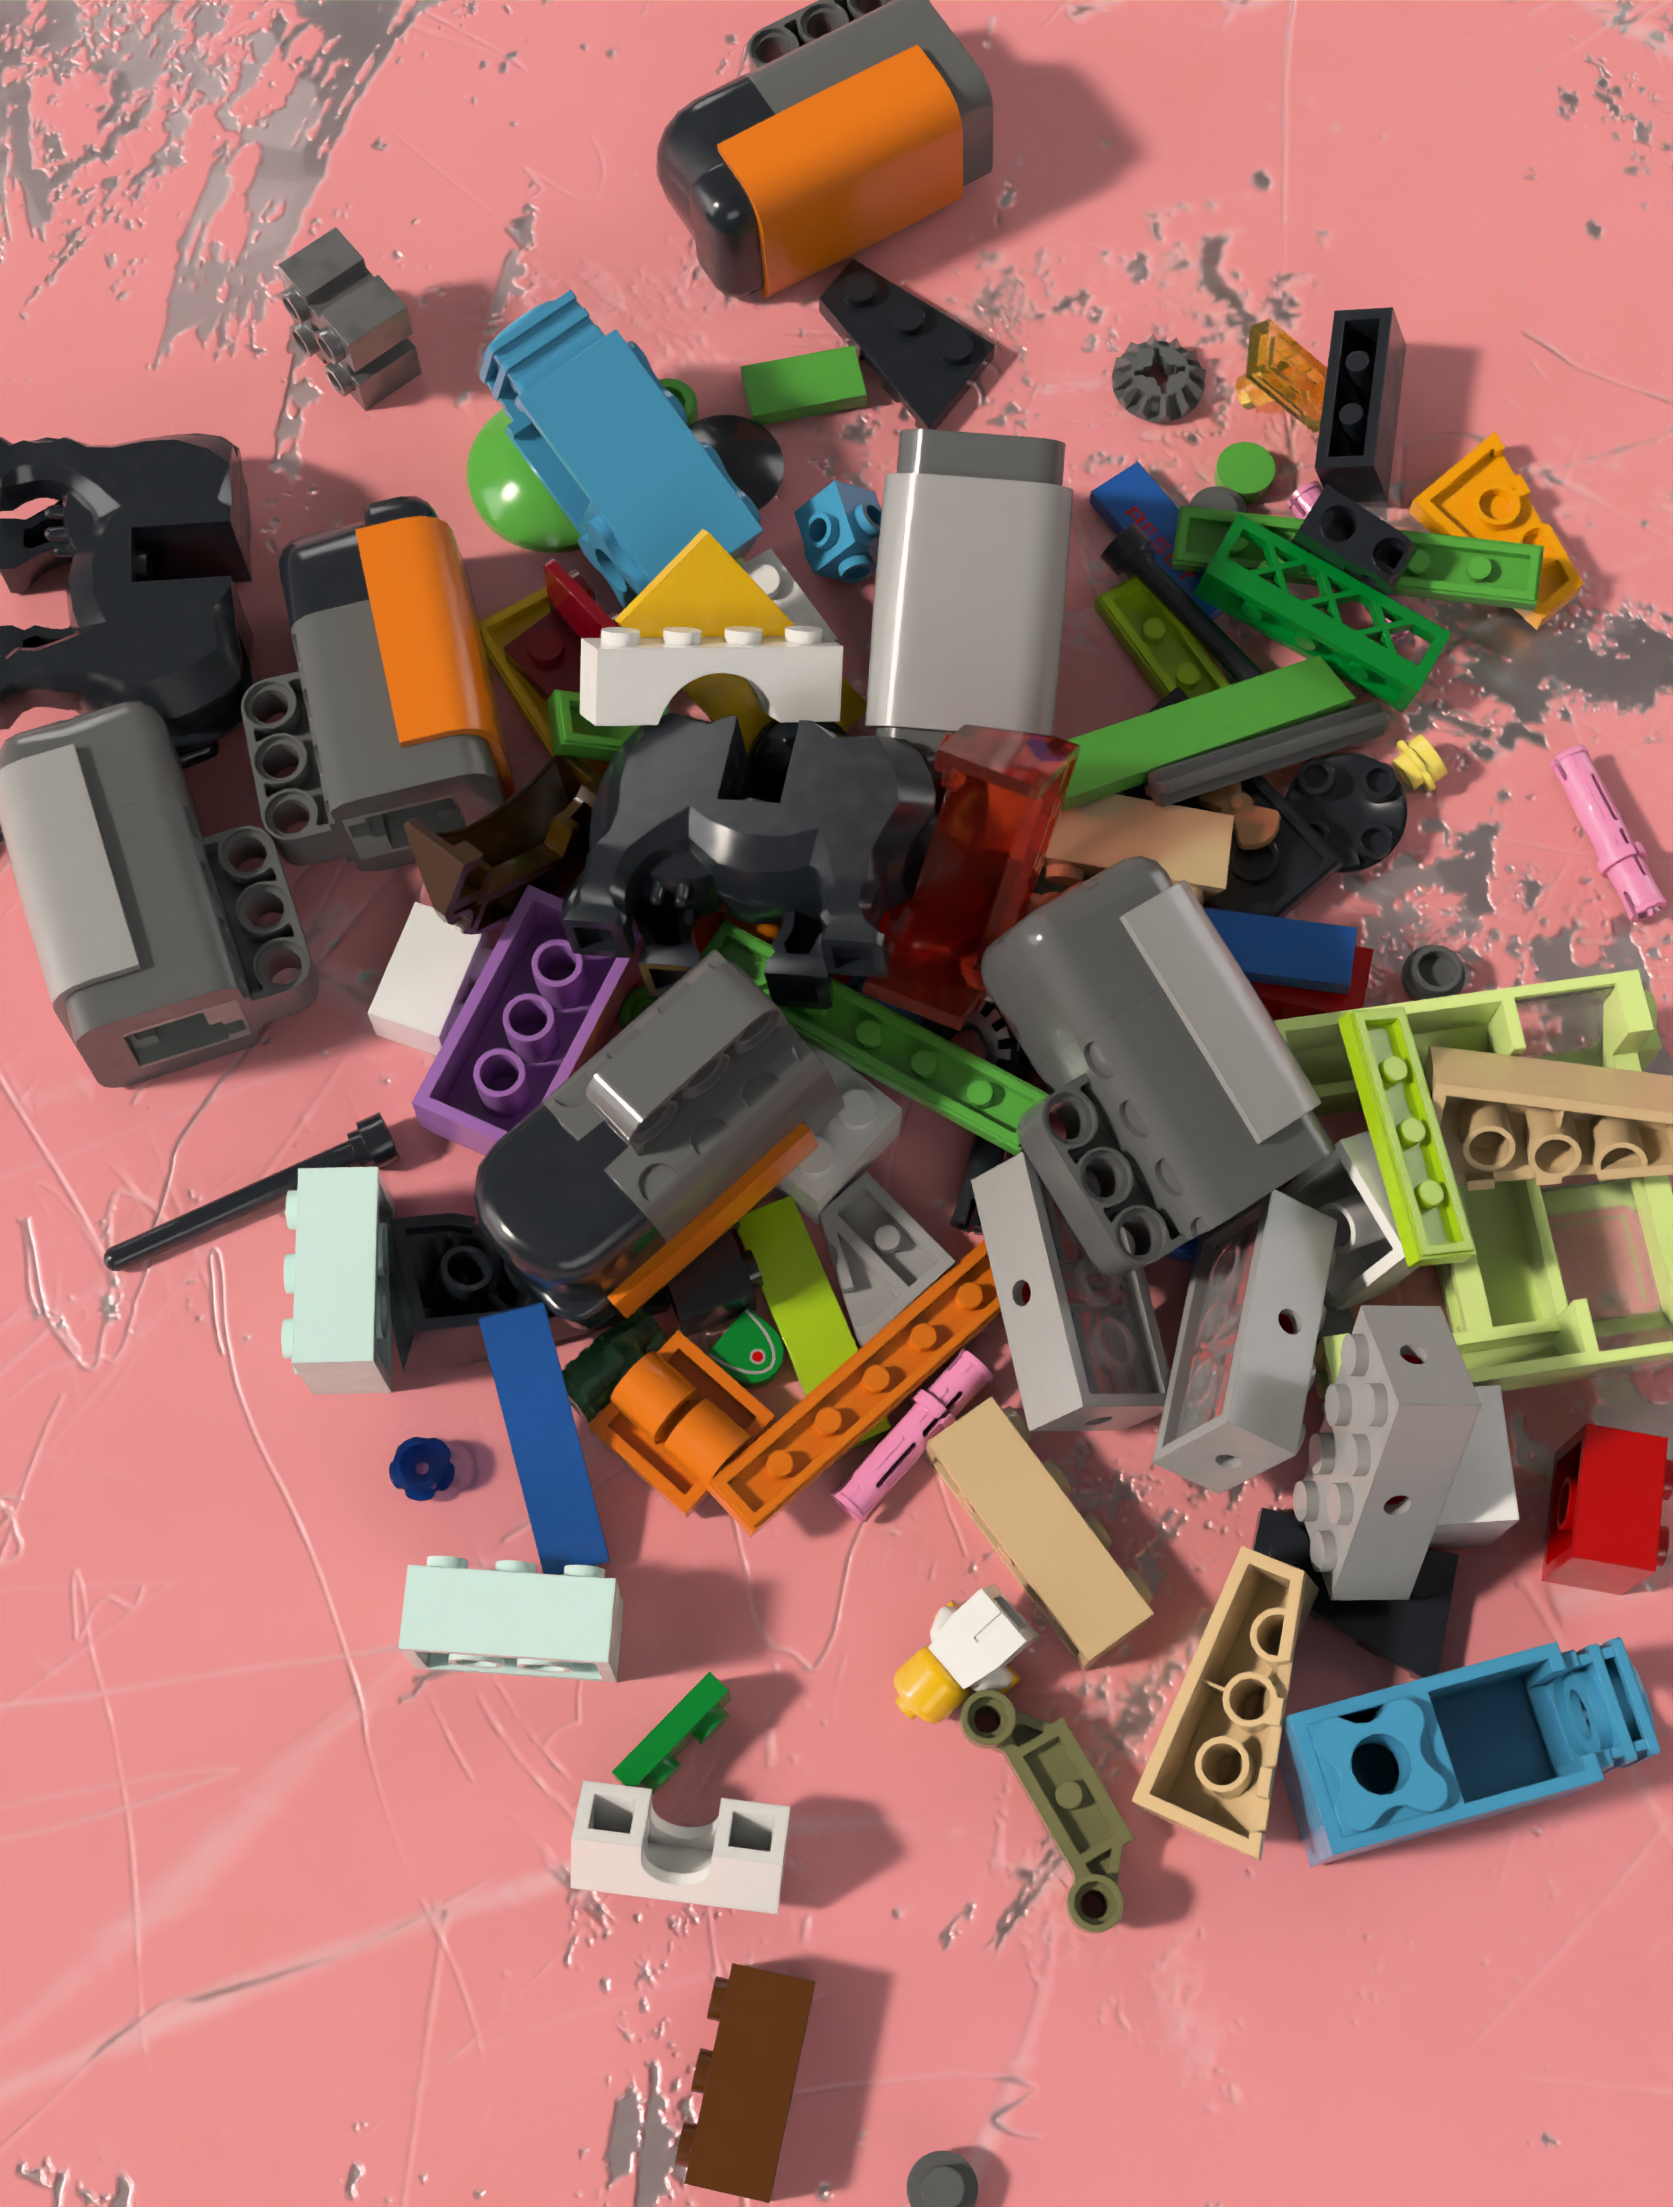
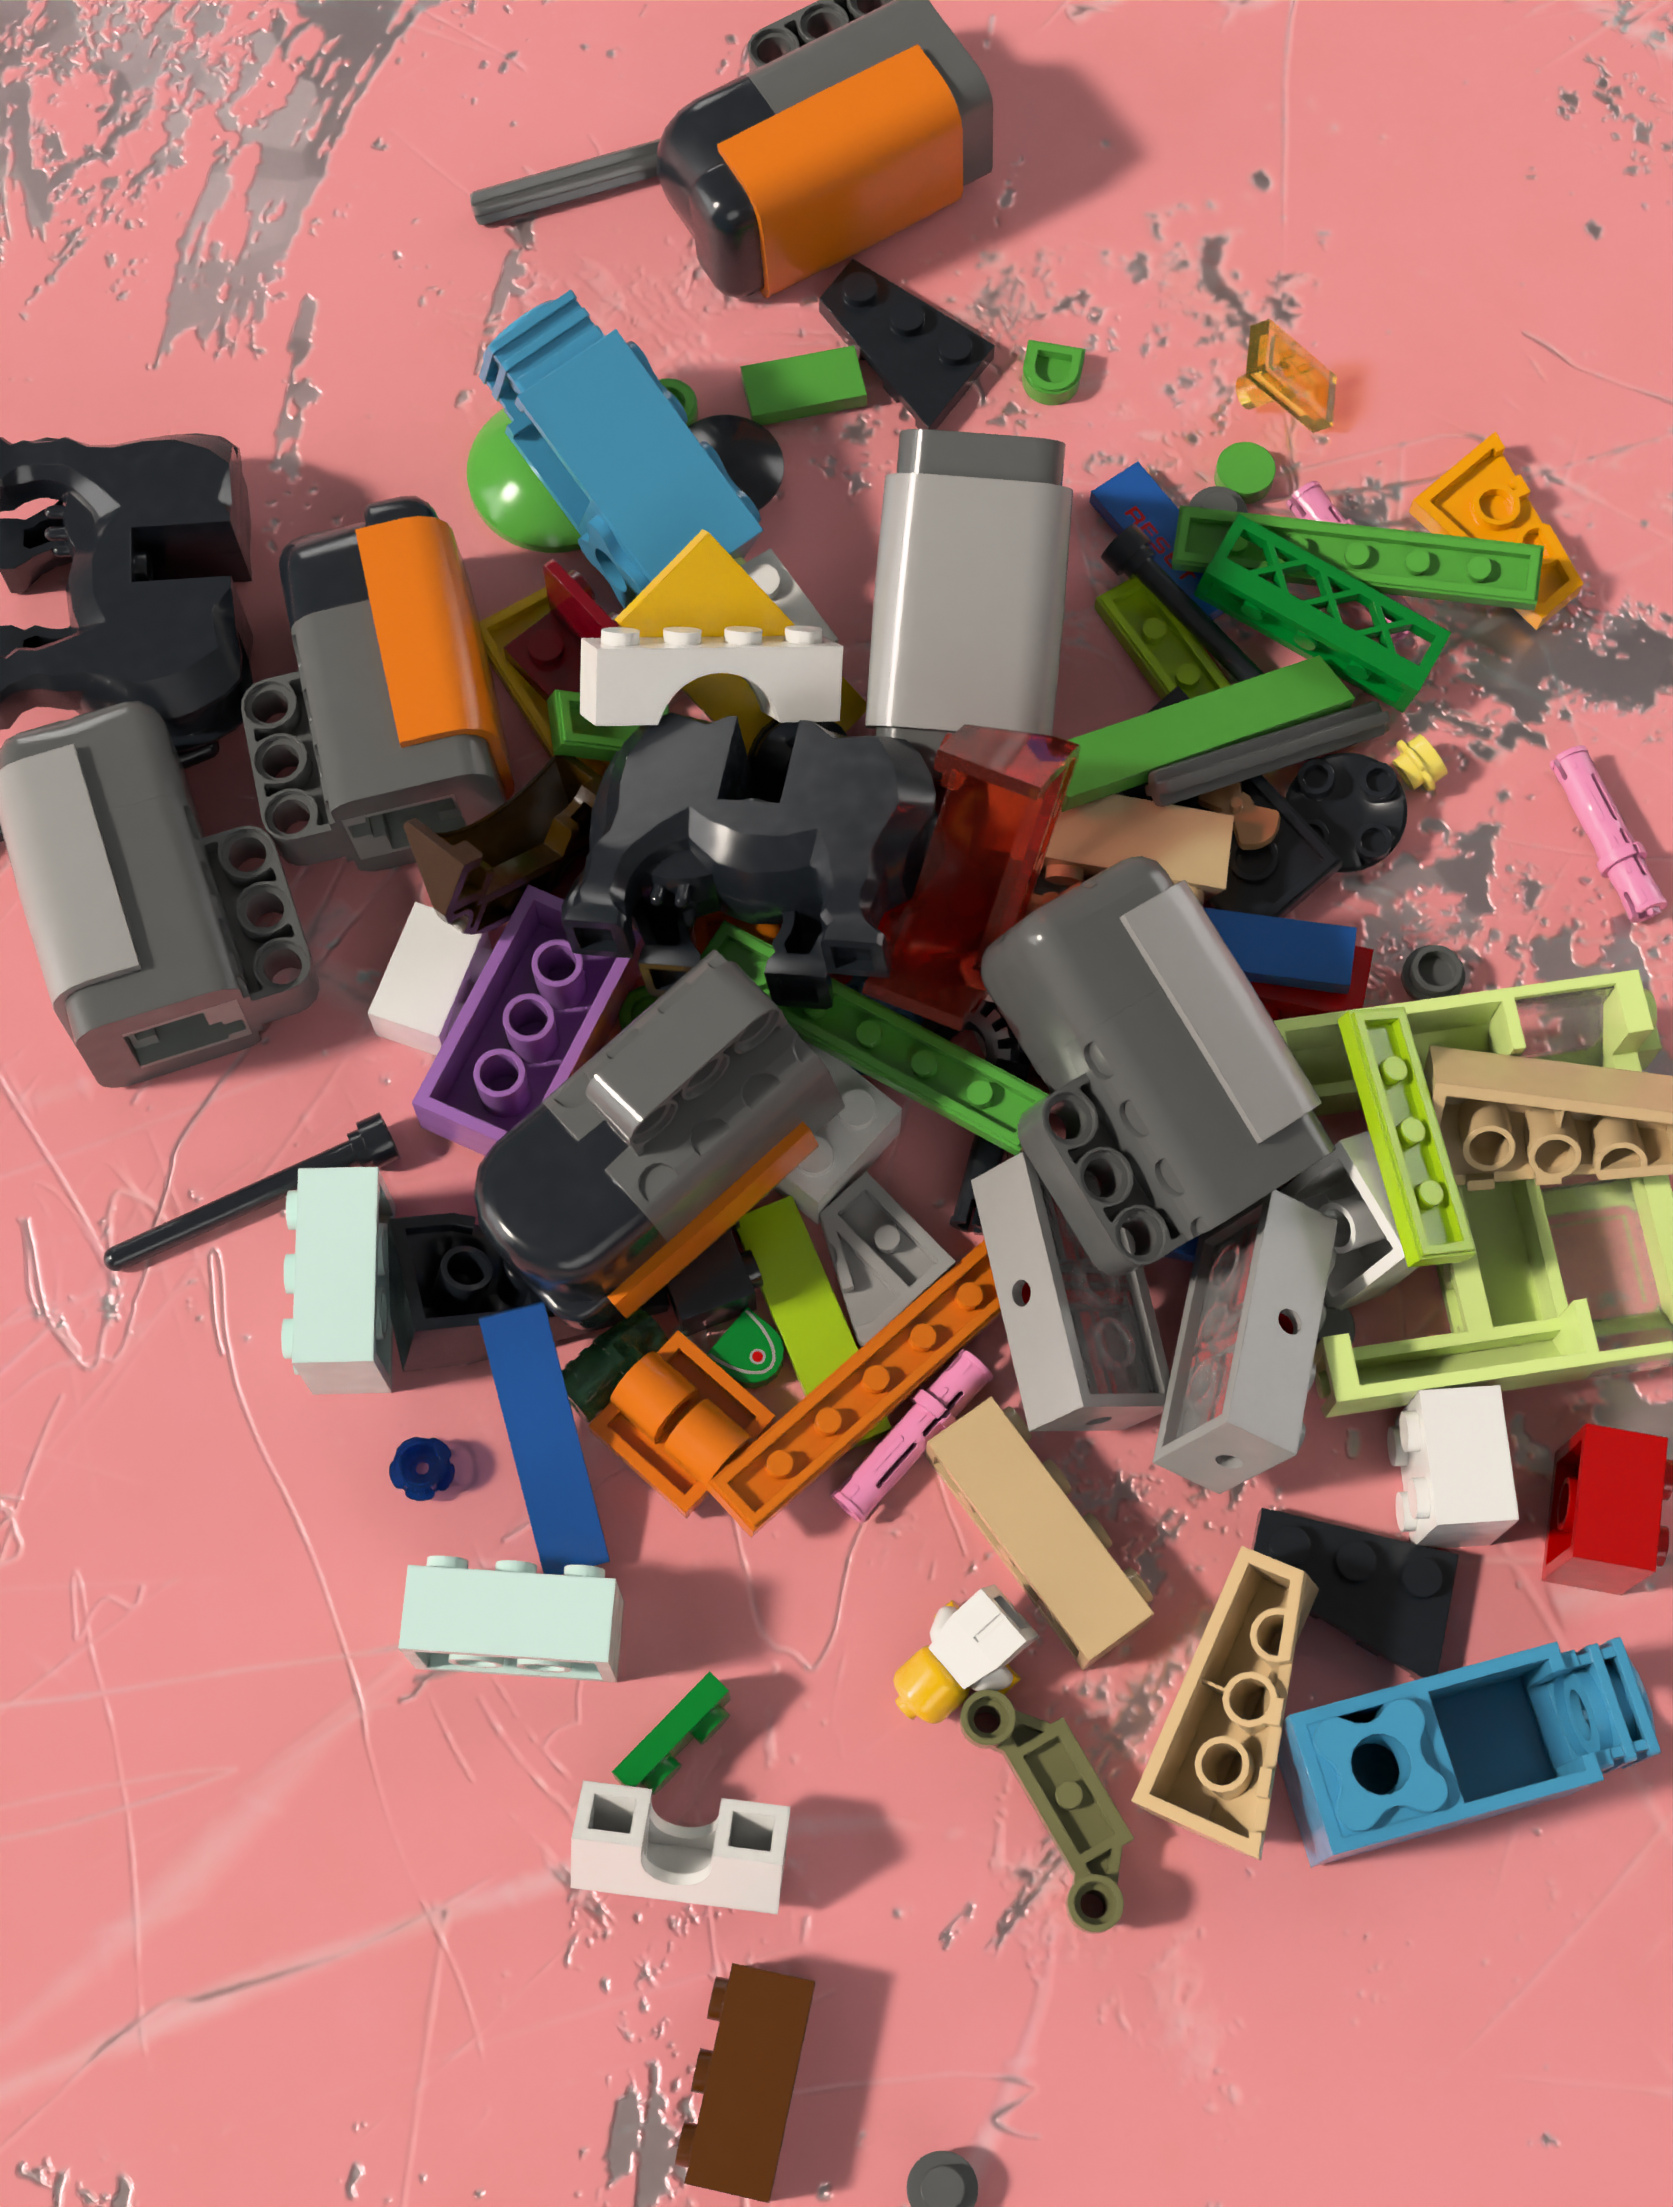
flat silver brick [278,227,421,411] -> none
dark azure brick [794,480,882,584] -> none
dark grey gear [1112,334,1206,422] -> none
black leg [1291,484,1417,595] -> none
light grey brick [1293,1305,1482,1600] -> none
black brick [1315,307,1406,503] -> none
none -> dark grey axle [470,139,660,225]
none -> bright green tile [1022,340,1086,405]

